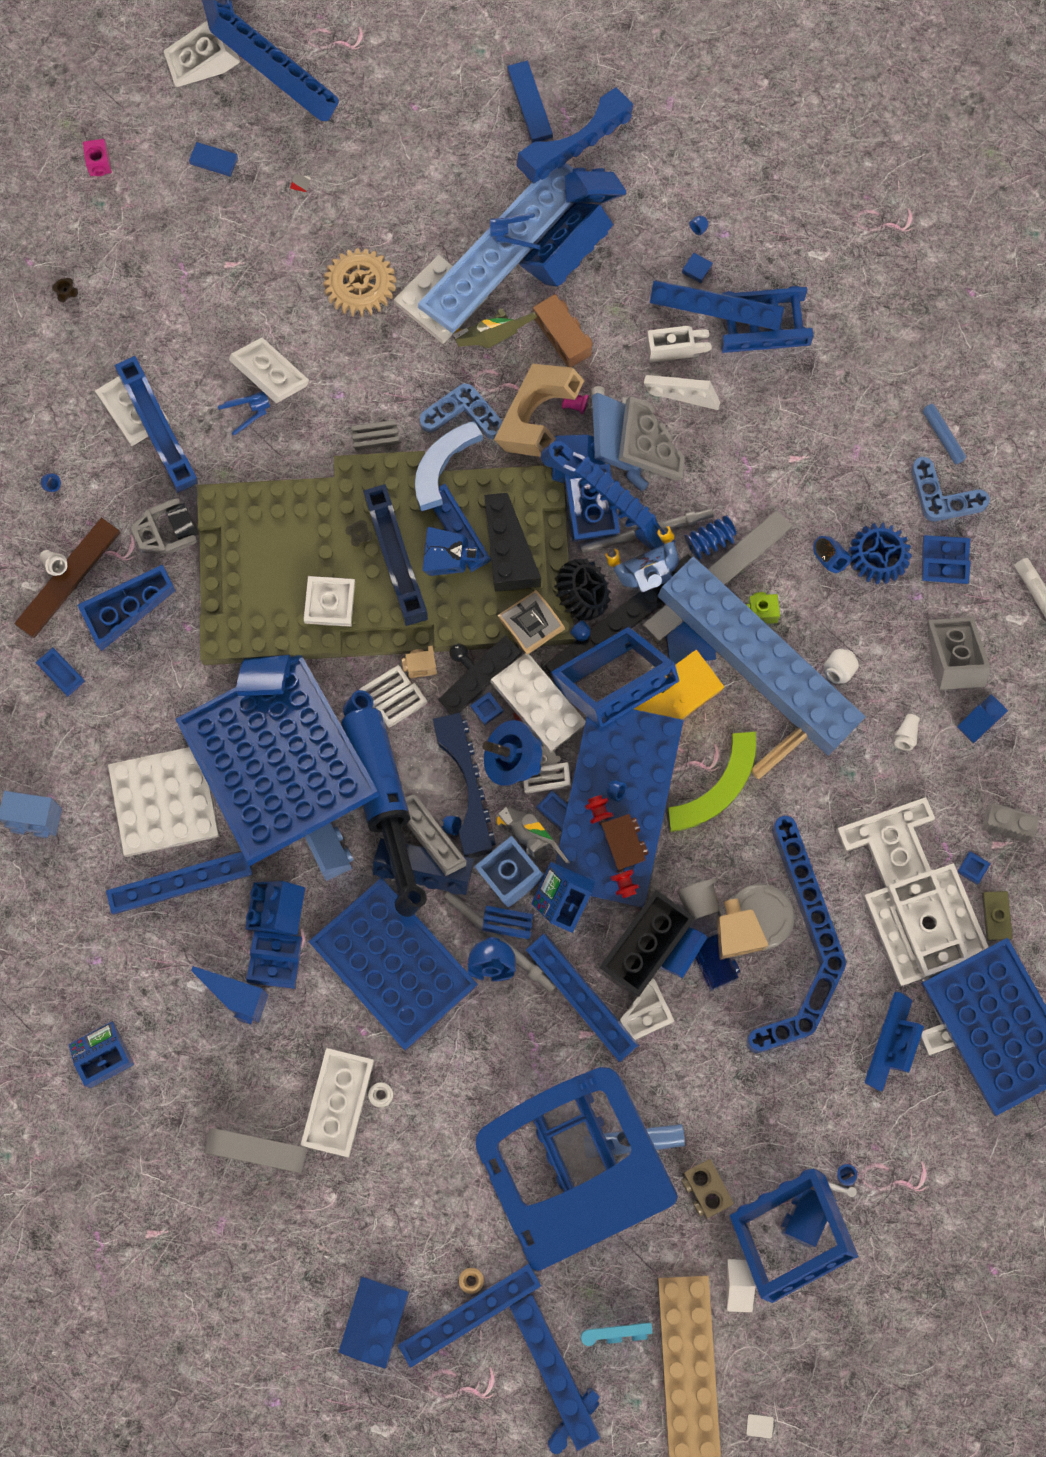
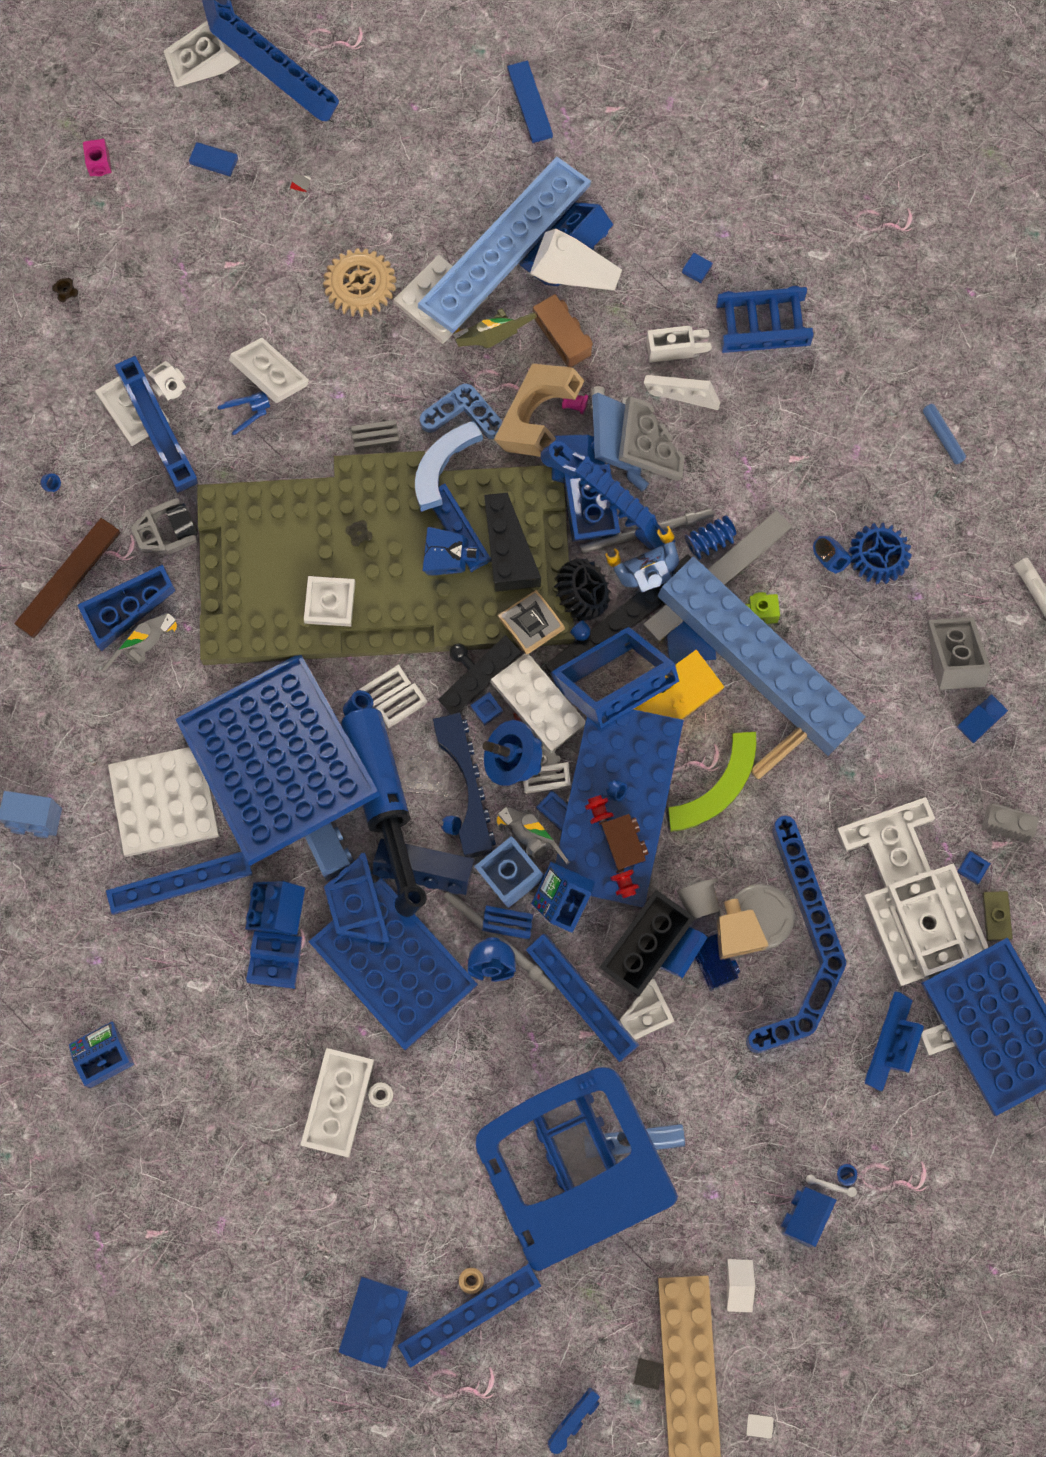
blue tile [35,648,85,697] -> none
white cone [39,550,67,576] -> none
blue slope [191,966,269,1025] -> none
light grey beam [203,1128,307,1173] -> none
blue slope [236,655,291,696] -> none
dark blue arch [363,484,428,626] -> none
tan brick [401,645,437,679] -> none
light grey tile [405,793,467,876] -> none
blue plant [490,213,541,250] -> none
blue plate [510,1294,602,1451] -> none
blue arch [516,87,633,184] -> none
blue slope [565,168,626,203] -> none
medium azure plate [581,1322,653,1346] -> none
blue plate [650,280,784,330] -> none
dark tan brick [681,1159,734,1219] -> none
blue hinge [689,215,709,236] -> none
blue window [729,1168,859,1303] -> none
white head [823,649,859,684] -> none
white cone [894,714,920,751] -> none
medium blue beam [911,457,990,522] -> none
blue slope [922,535,971,584] -> none
none -> light grey animal [101,613,177,672]
none -> white brick [147,361,186,400]
none -> blue wing [324,852,390,944]
none -> white wedge [530,229,622,291]
none -> clear smoke tile [633,1358,664,1390]

